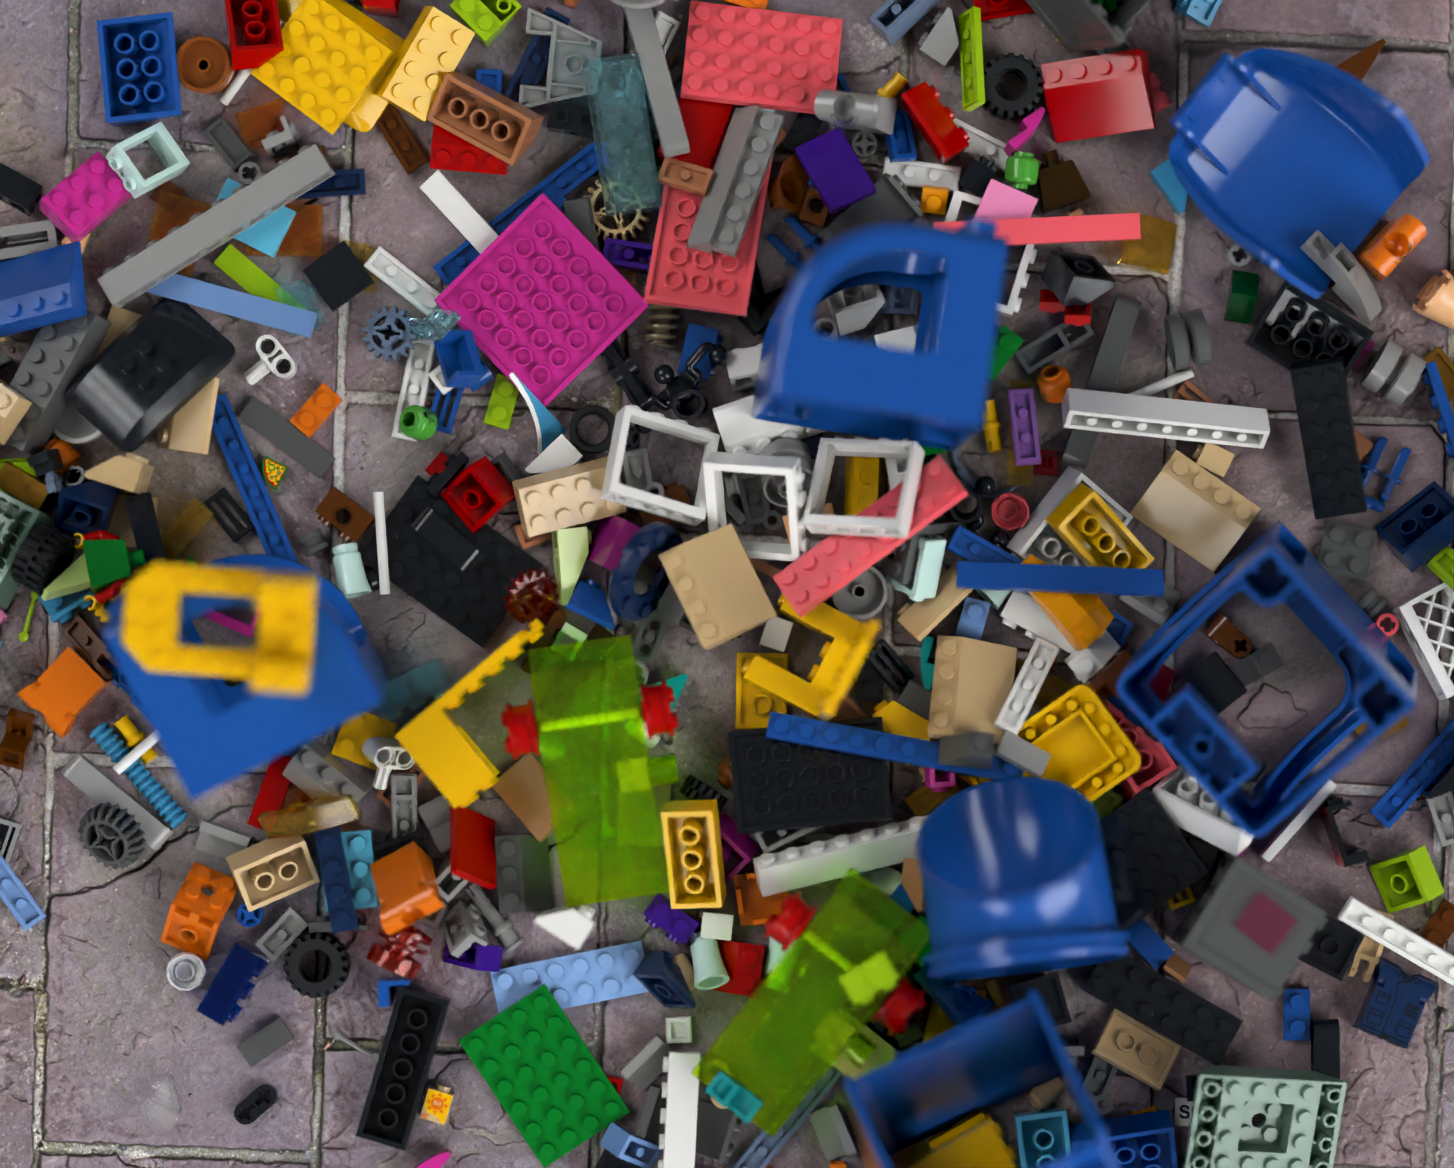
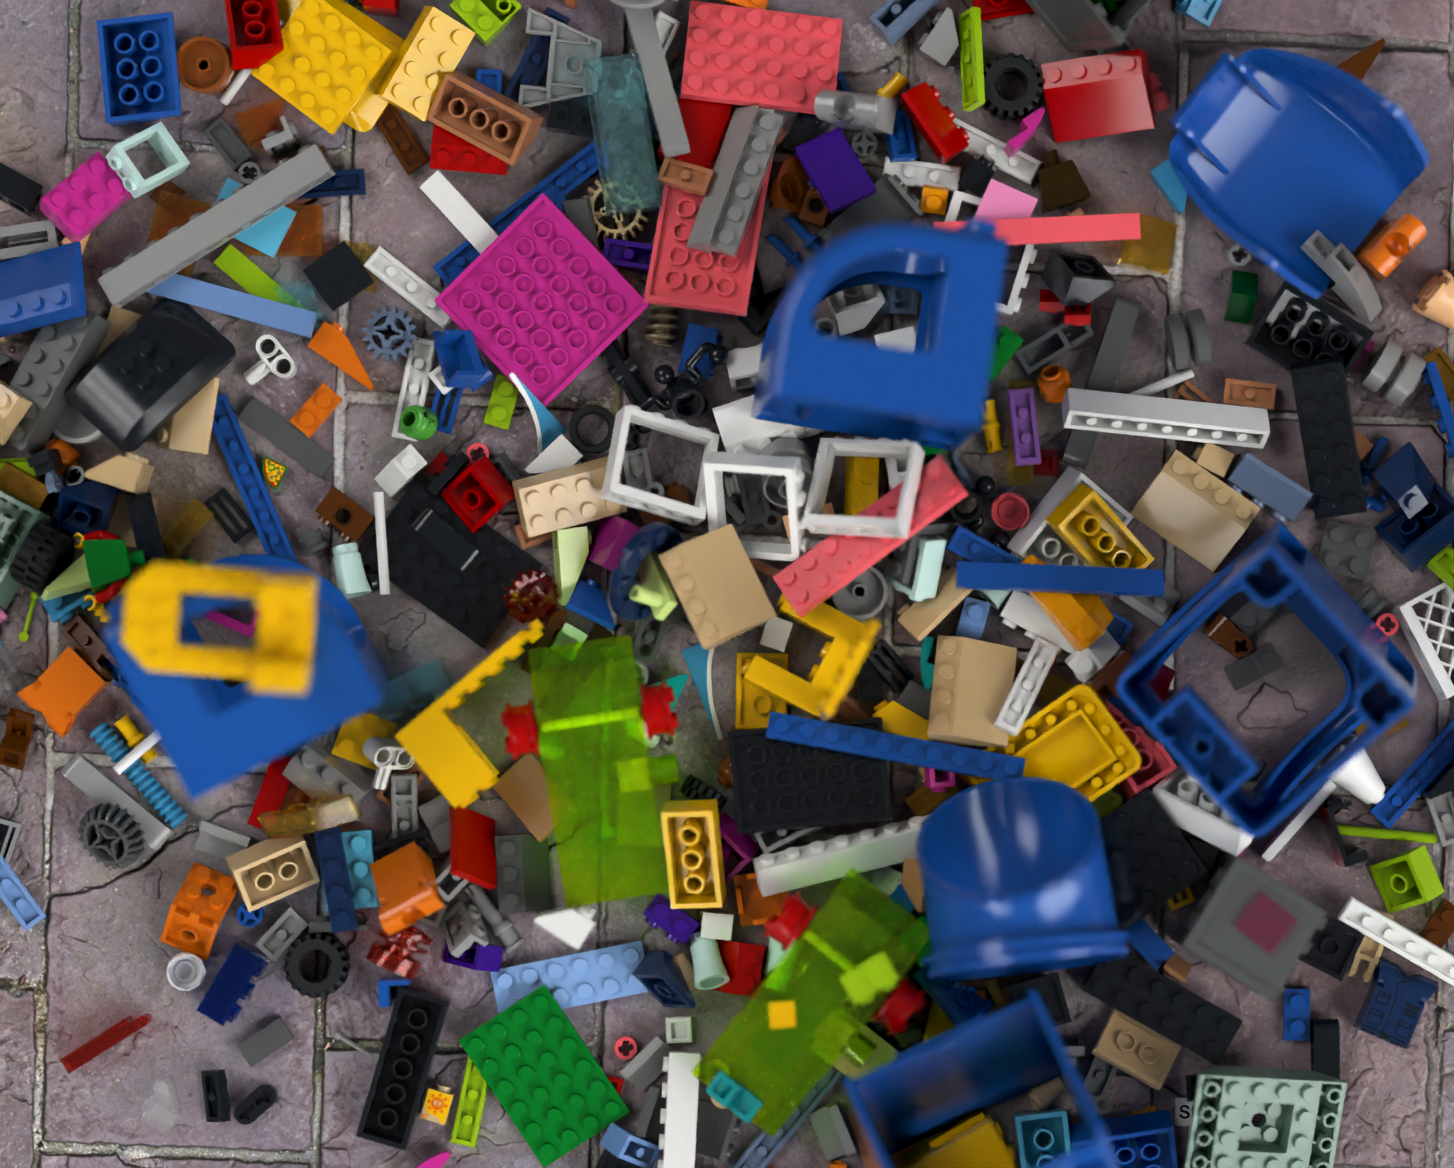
clear light blue bracket [408,310,462,340] -> none
dark grey slope [938,731,995,769] -> none
light grey tile [994,730,1051,778] -> none
bright green head [1004,152,1040,190] -> none
black slope [1172,651,1247,715] -> none
none -> clear red hinge [60,1013,152,1073]
none -> black plate [201,1069,231,1122]
none -> orange slope [307,321,375,392]
none -> white slope [374,444,429,498]
none -> lime tile [450,1056,489,1148]
none -> coral bush [466,443,490,464]
none -> coral bush [614,1036,638,1060]
none -> yellowish green piece [630,550,678,621]
none -> dark azure sticker [681,643,723,741]
none -> yellow tile [768,1000,797,1029]
none -> nougat plate [1222,378,1277,410]
none -> sand blue slope [1225,452,1313,523]
none -> dark grey hinge [1229,598,1292,637]
none -> white cone [1316,734,1386,804]
none -> lime bar [1337,824,1437,844]
none -> dark blue slope [1370,442,1436,519]

